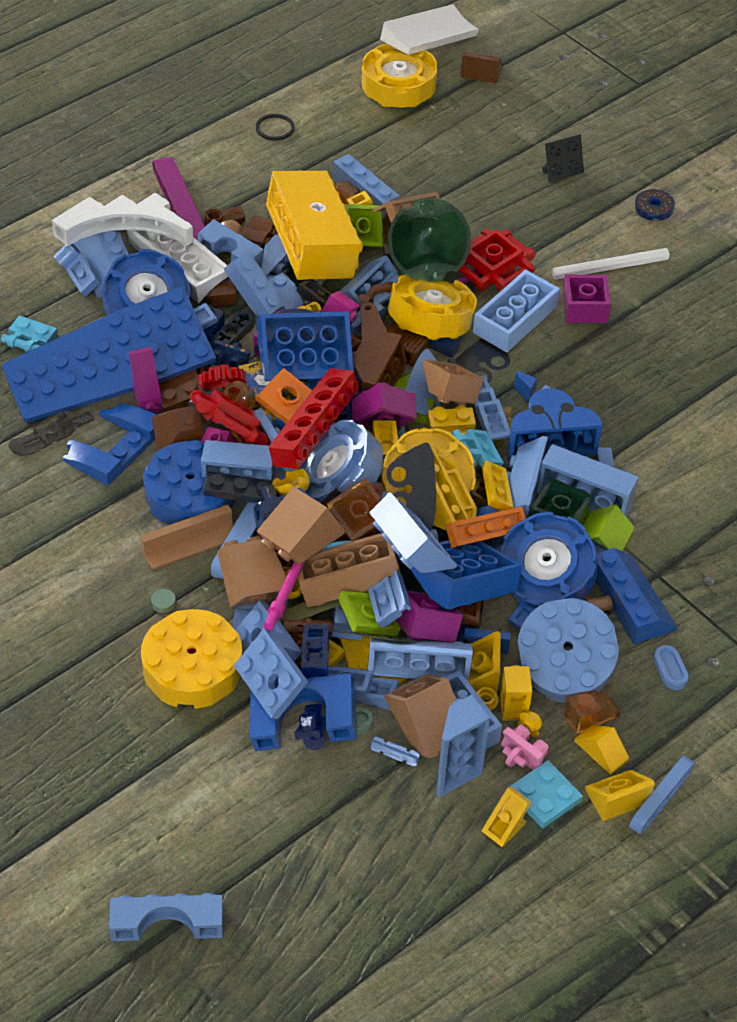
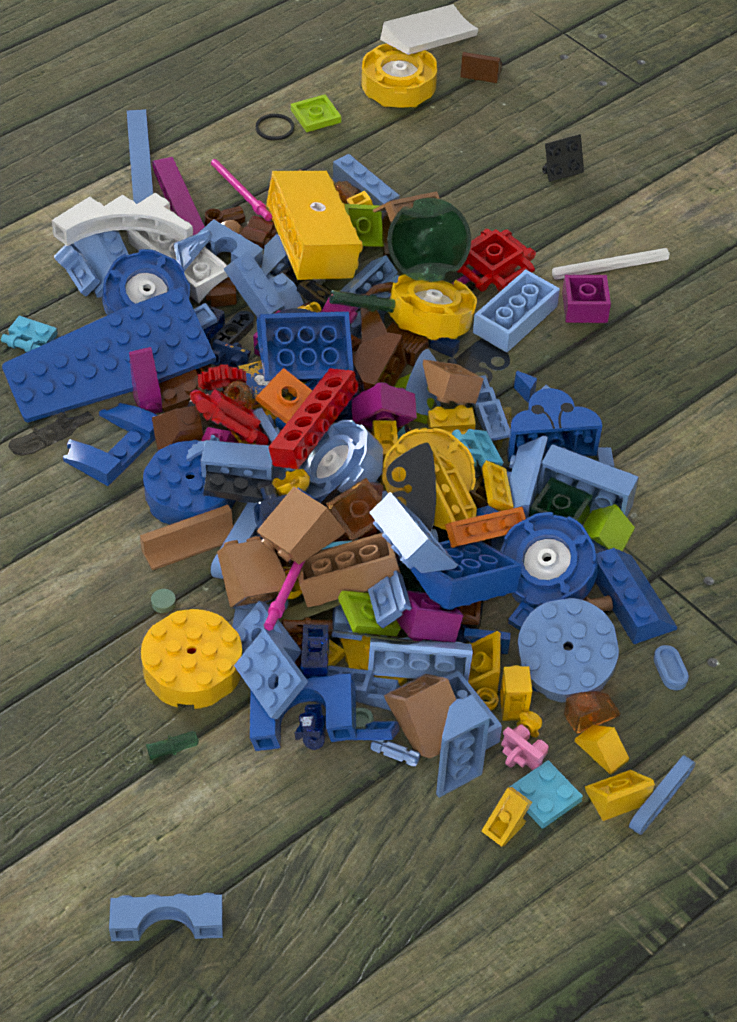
tile [635,189,675,221] -> none
none -> medium blue tile [127,109,153,204]
none -> clear green axle [146,731,199,761]
none -> medium blue tile [174,230,212,272]
none -> medium blue piece [186,435,219,462]
none -> dark pink bar [211,159,272,221]
none -> lime plate [291,94,341,132]
none -> clear green pin [329,290,395,313]
none -> blue tile [354,721,400,740]

